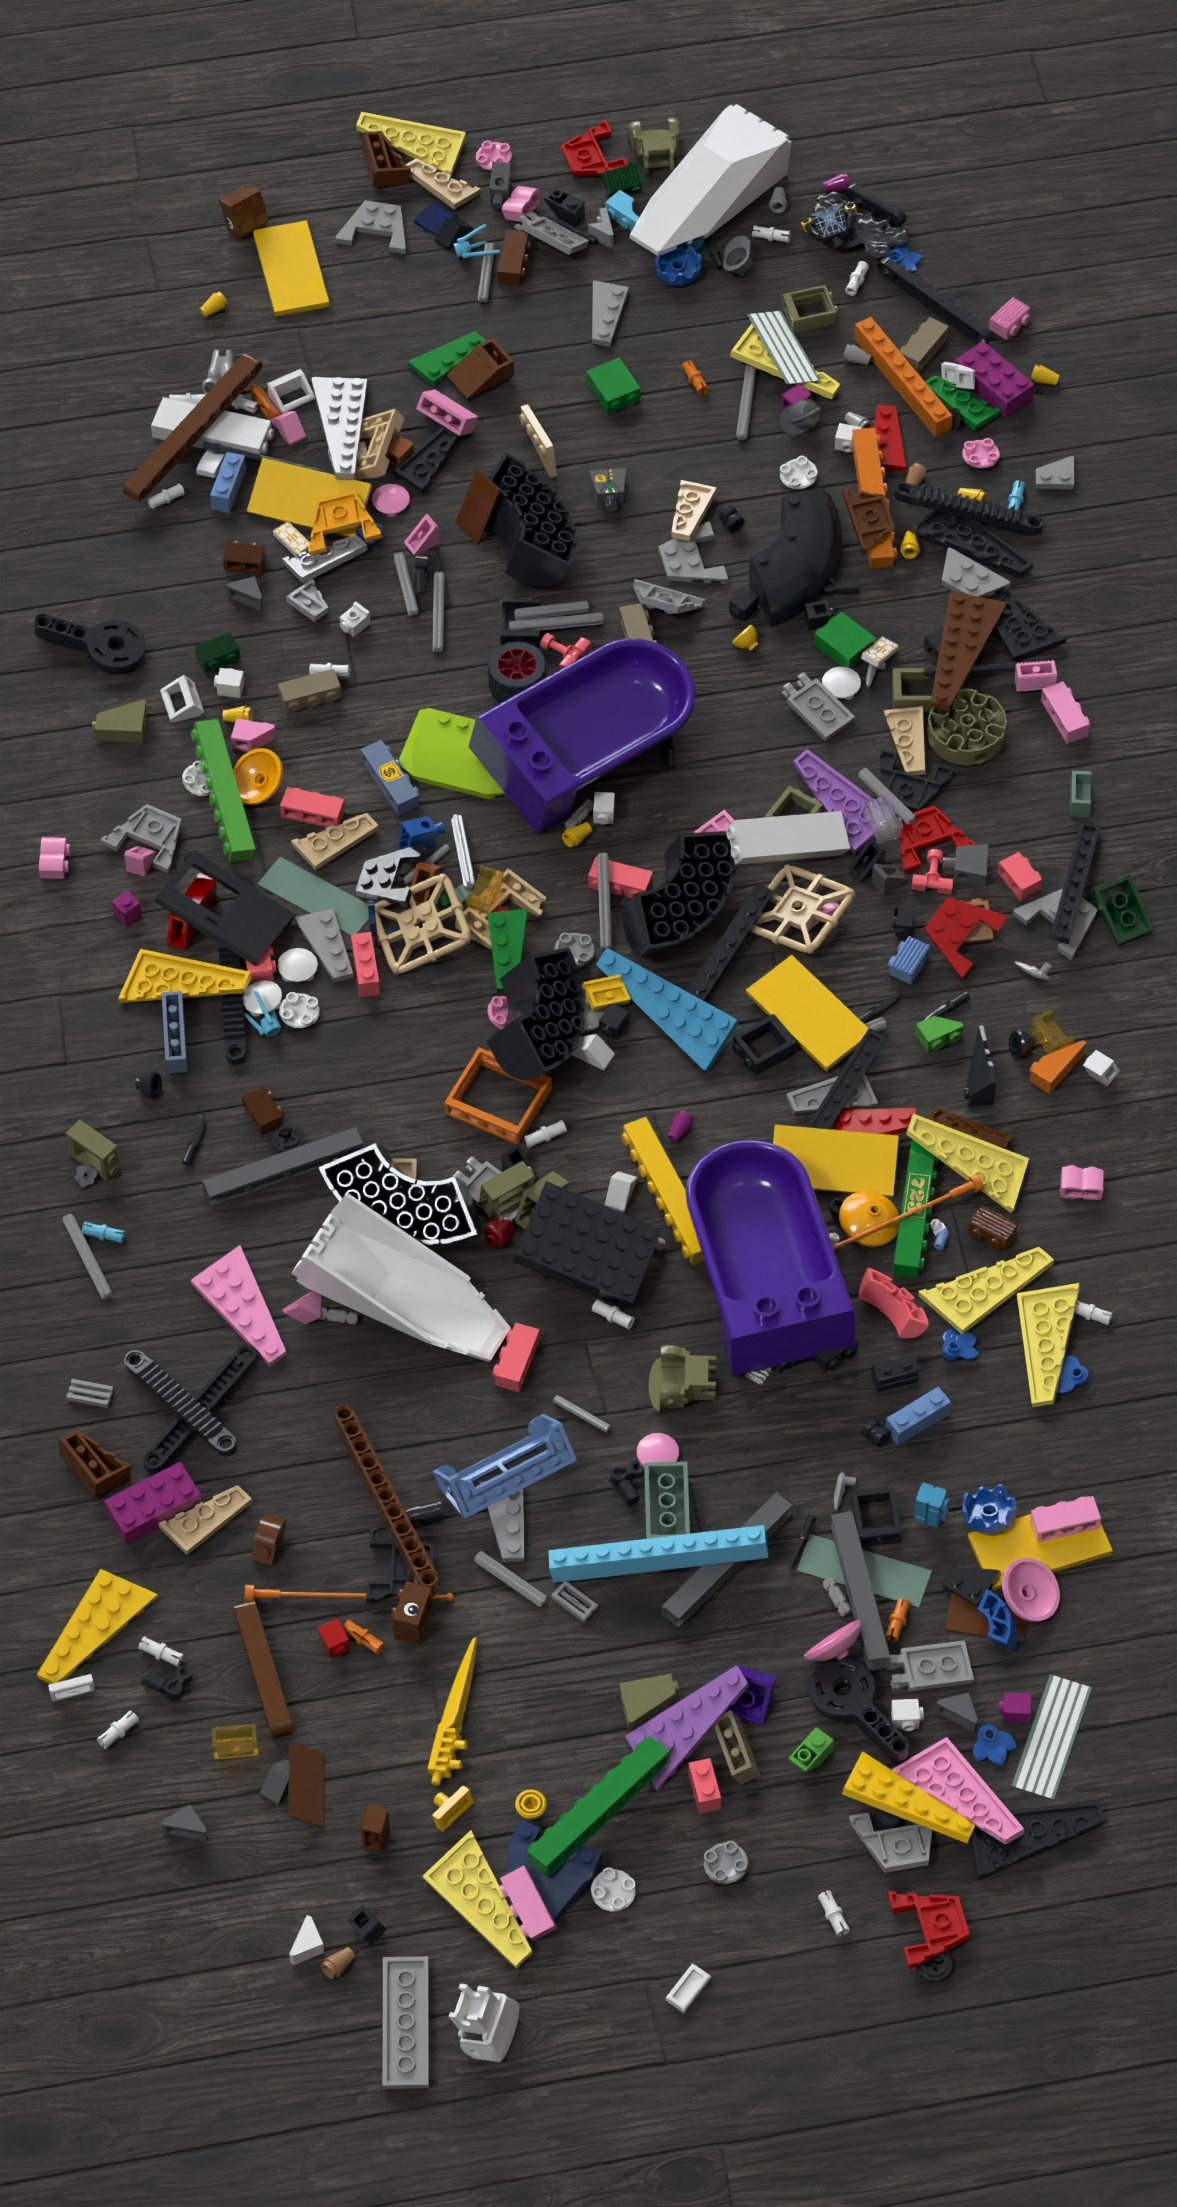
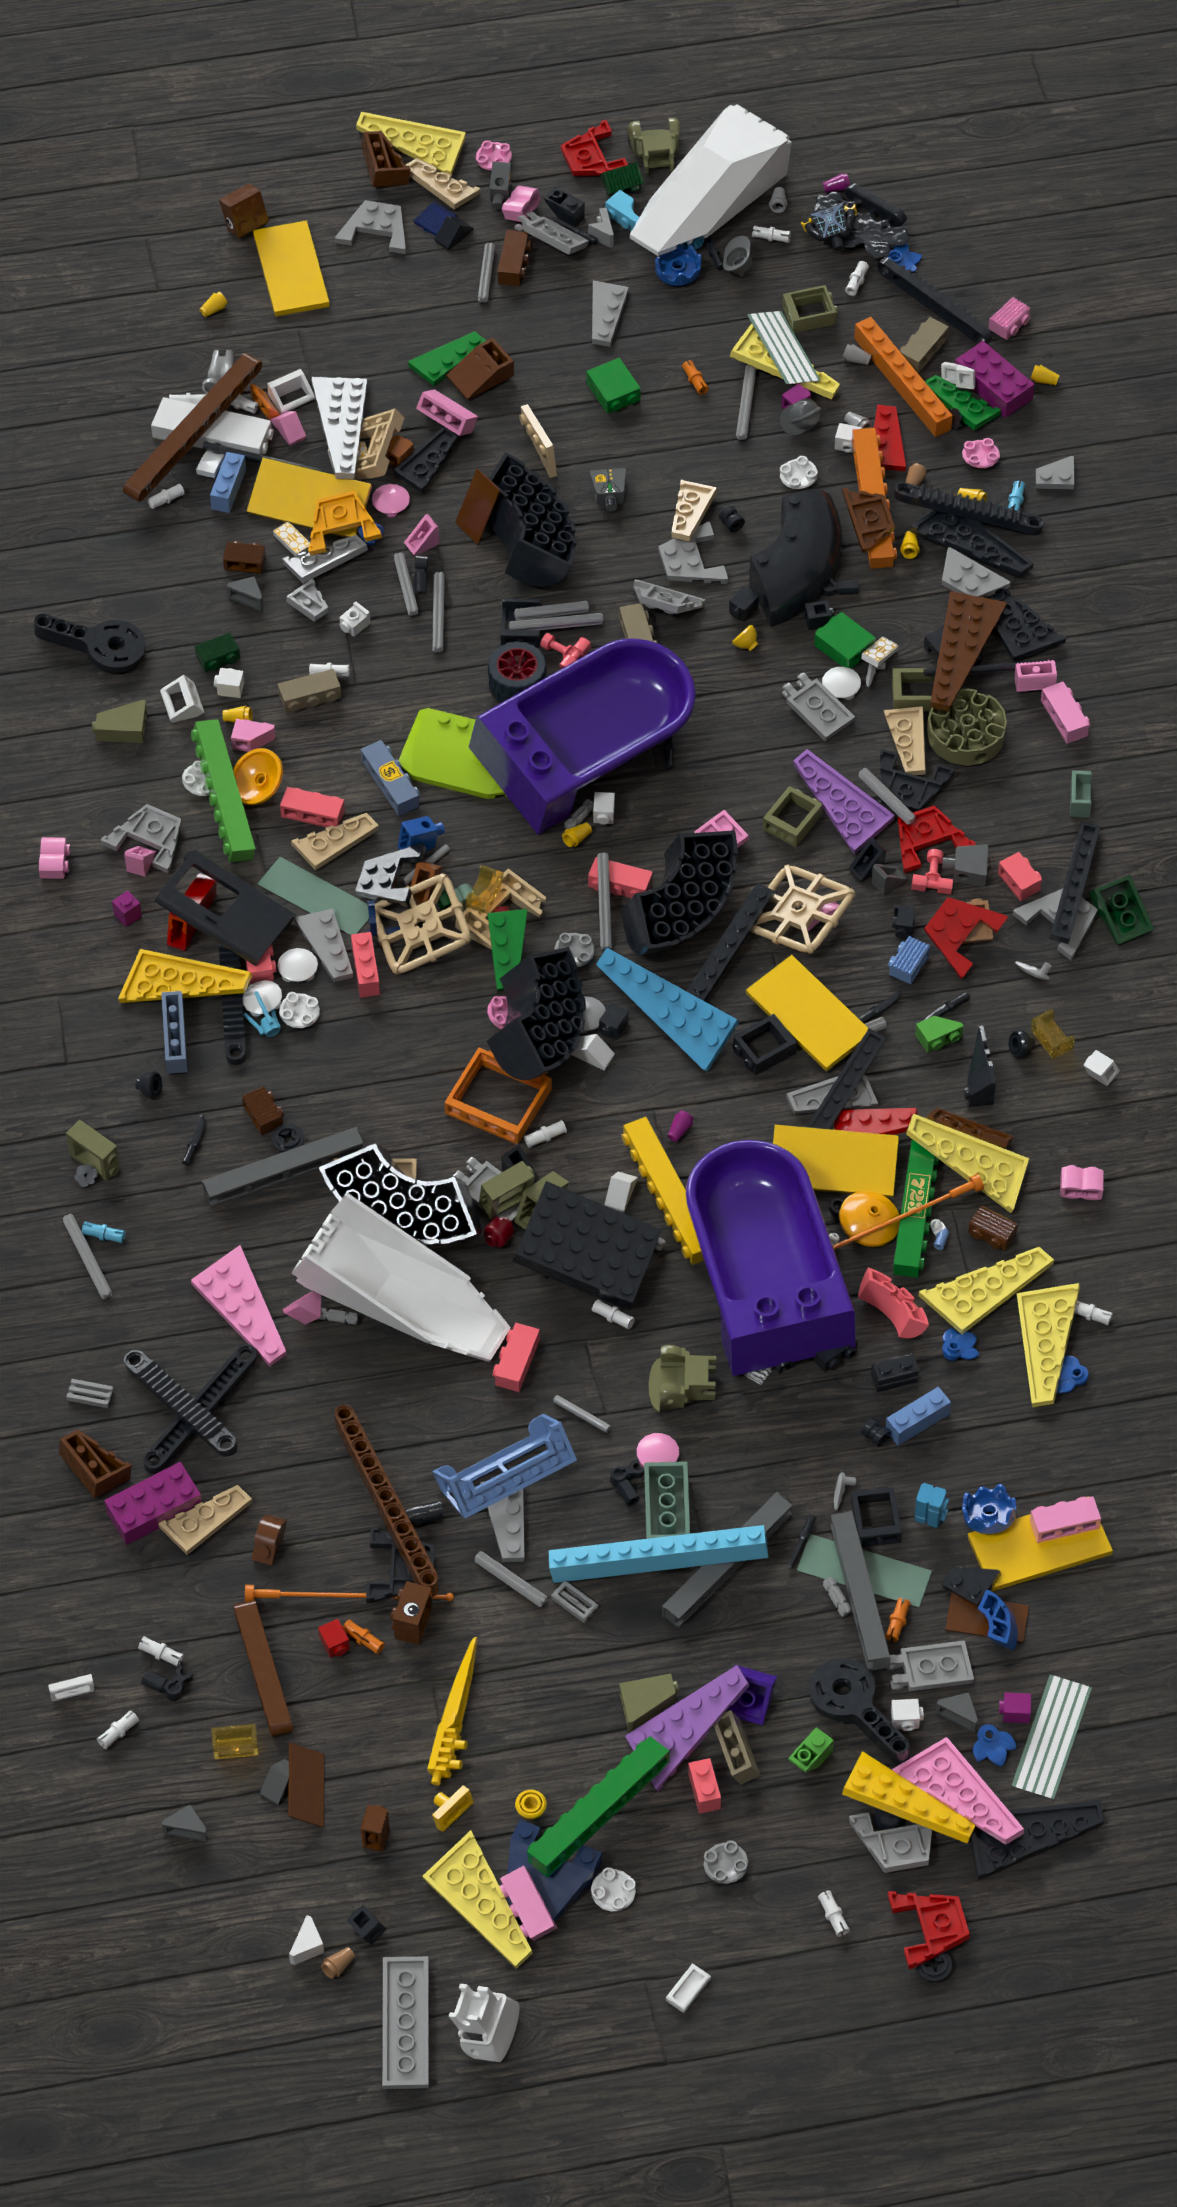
yellow wing [37,1569,158,1684] -> none
axle [451,814,475,889] -> none
medium azure plant [454,224,500,259] -> none
yellow plate [582,975,631,1011] -> none
white brick [726,811,850,865] -> none
bright pink dish [804,1620,861,1661] -> none
clear brick [862,796,903,844] -> none
bright pink dish [1002,1558,1060,1622] -> none
orange slope [1029,1040,1087,1094] -> none

